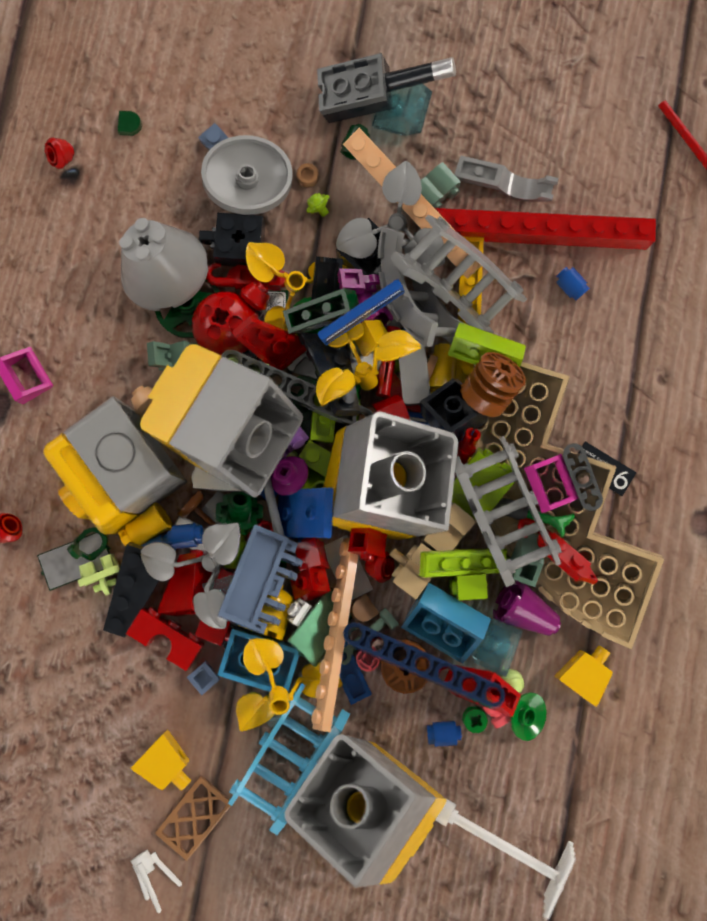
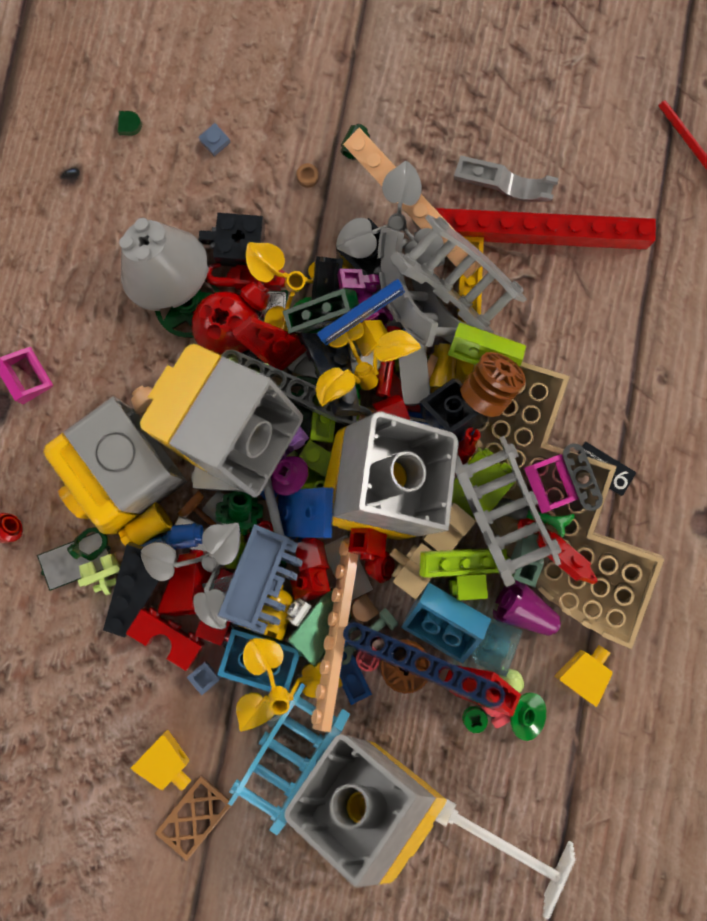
red cone [44,137,74,169] -> none
white plant [131,850,182,913] -> none
sand green brick [147,341,198,371] -> none
light grey dish [201,135,292,215] -> none
lime plant [306,193,330,217] -> none
piece [317,53,456,123] -> none
clear light blue slope [372,84,432,136] -> none
sand green brick [420,162,461,208] -> none
blue brick [427,721,462,747] -> none
blue brick [556,267,590,301] -> none

